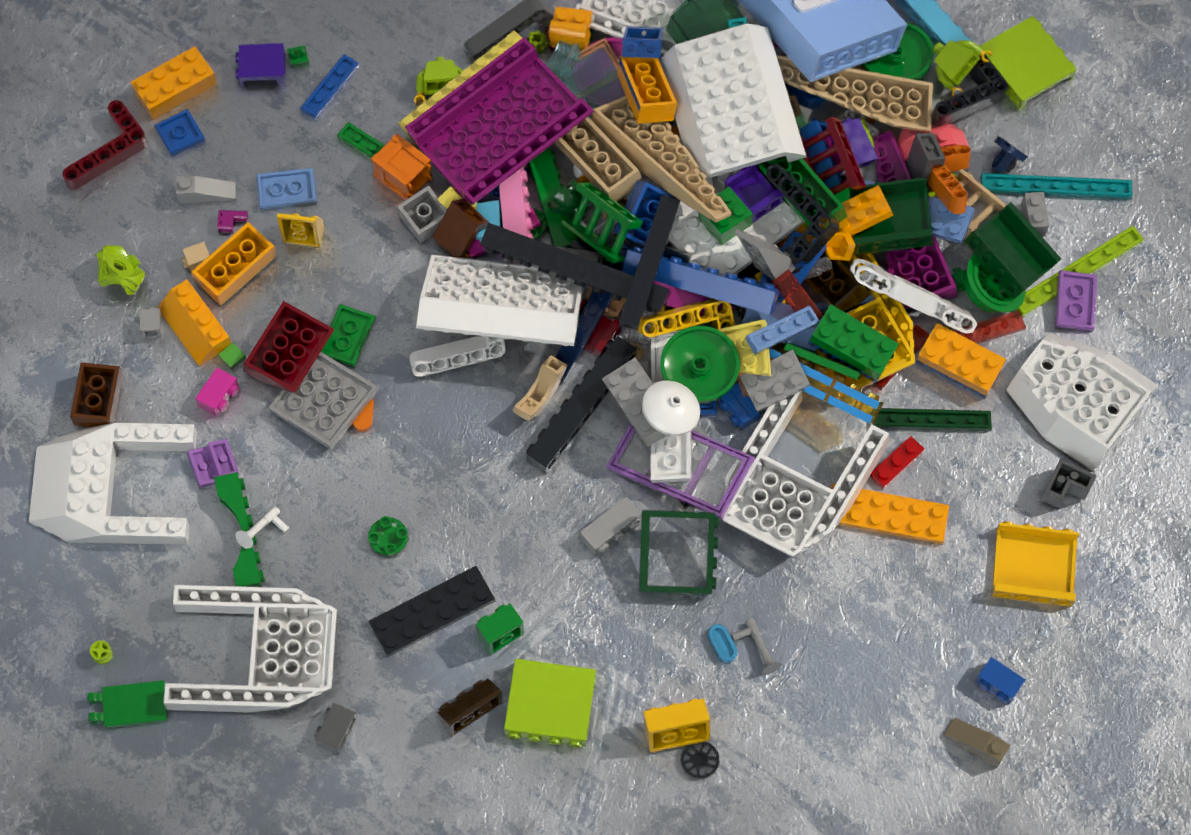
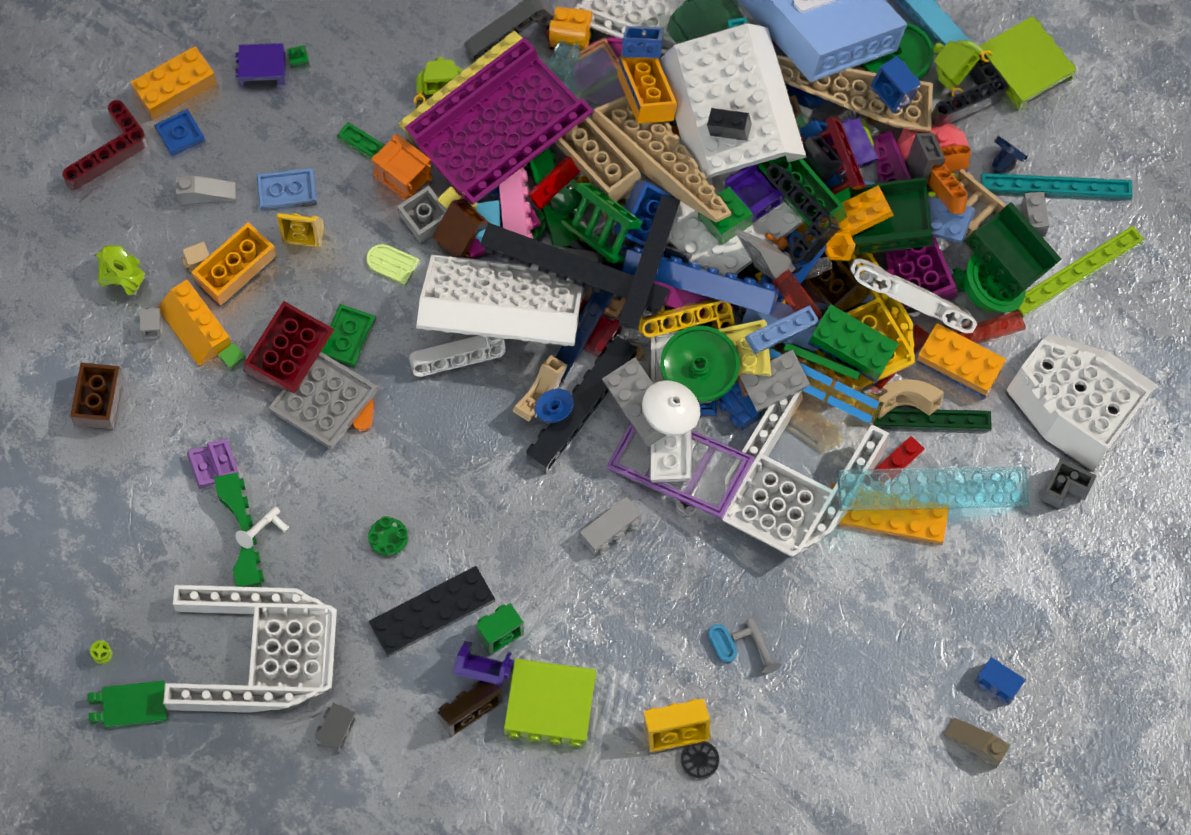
white wedge [29,423,197,545] -> none
dark pink brick [195,368,239,417] -> none
magenta piece [217,210,248,233] -> none
blue tile [300,54,359,120] -> none
lime gear [526,31,548,54] -> none
dark green window [639,510,719,594] -> none
yellow panel [991,521,1080,607] -> none
medium lavender tile [1055,270,1097,332] -> none
none -> yellowish green window [367,244,420,286]
none -> dark purple panel [453,641,514,685]
none -> red plate [528,157,580,209]
none -> blue dish [535,389,574,423]
none -> black brick [707,108,752,141]
none -> orange hand [764,233,789,250]
none -> black brick [802,136,843,180]
none -> clear light blue plate [837,466,1030,511]
none -> blue brick [870,56,921,113]
none -> tan arch [874,379,944,419]

